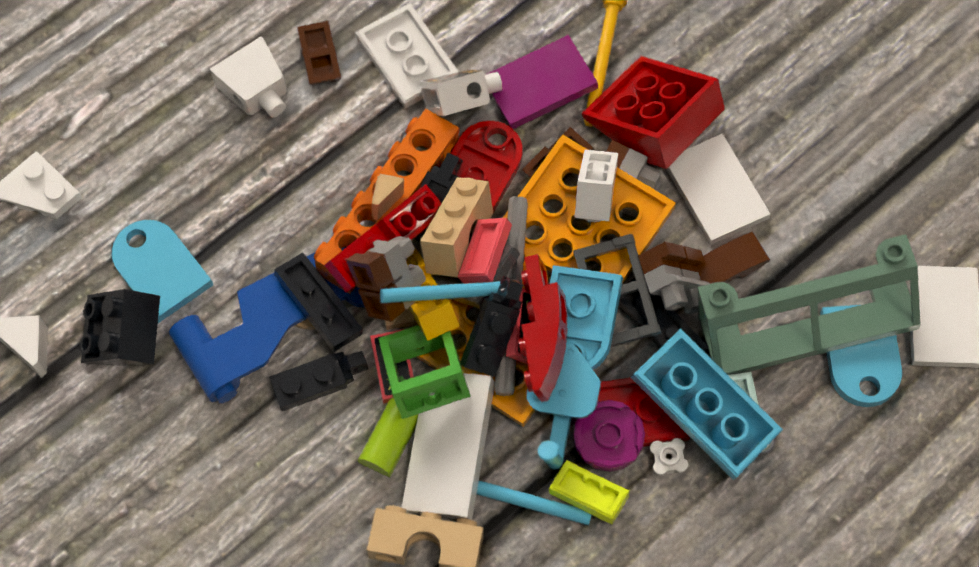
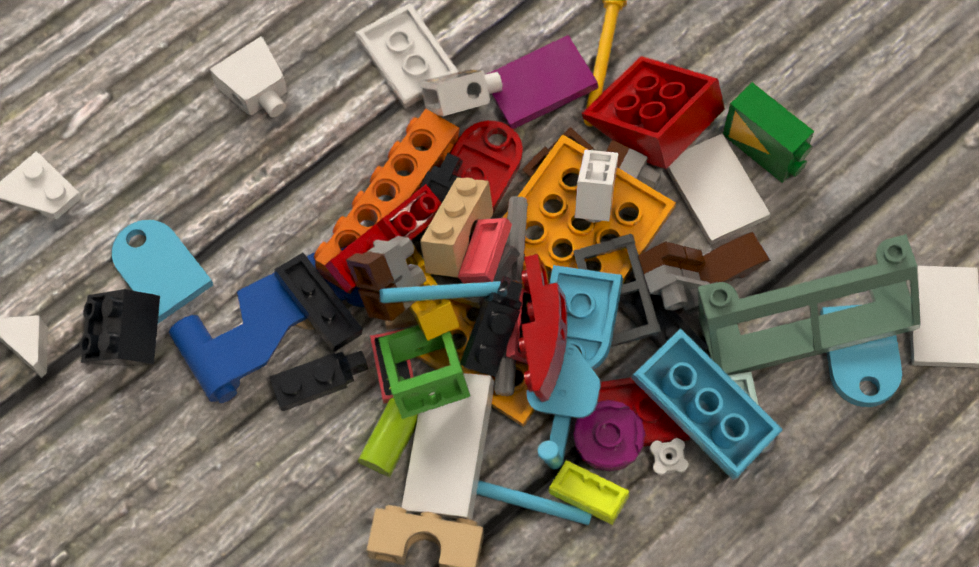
reddish brown slope [297,20,341,85] -> none
tan slope [371,174,404,220] -> none
none -> green brick [723,82,814,183]

